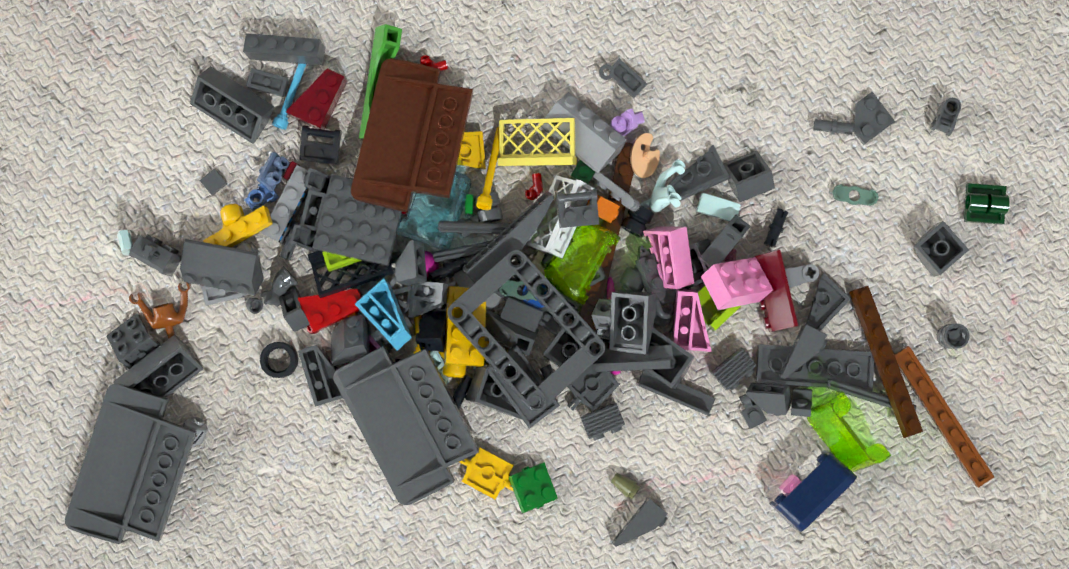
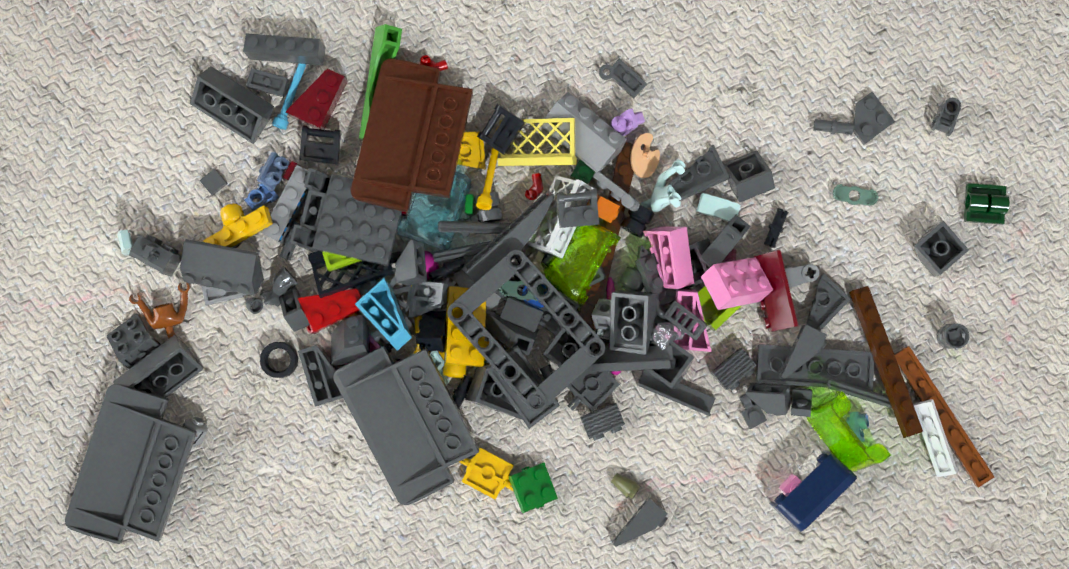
none -> black plate [477,103,526,155]
none -> clear bracket [650,322,685,350]
none -> dark grey slope [663,300,707,340]
none -> plate [846,412,869,443]
none -> white plate [913,399,958,477]

